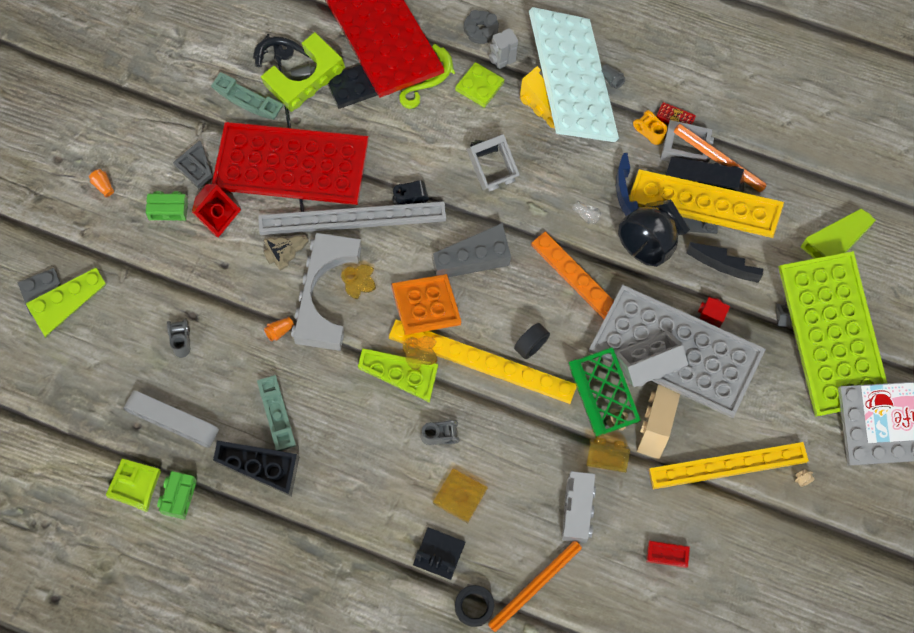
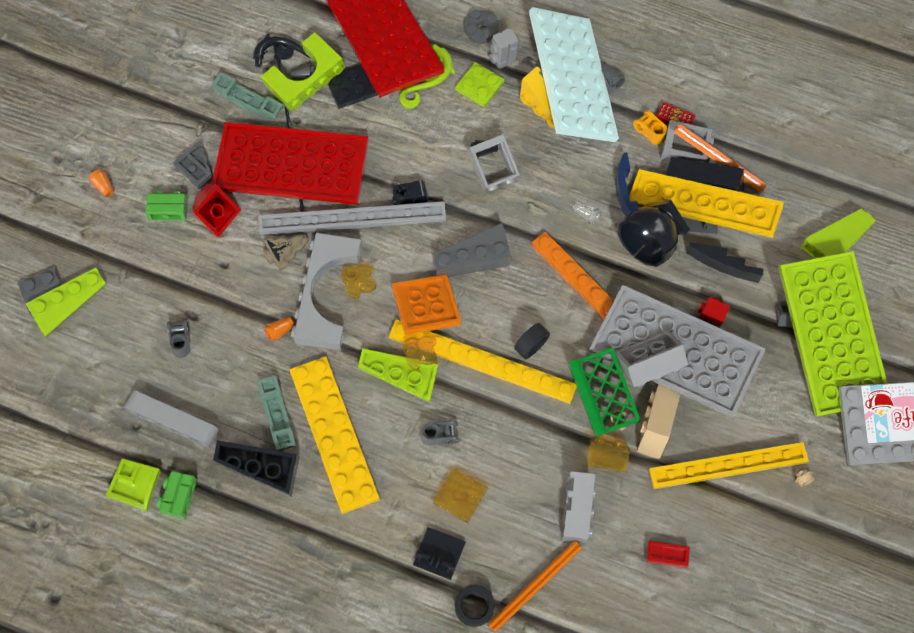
none -> yellow plate [289,356,380,514]

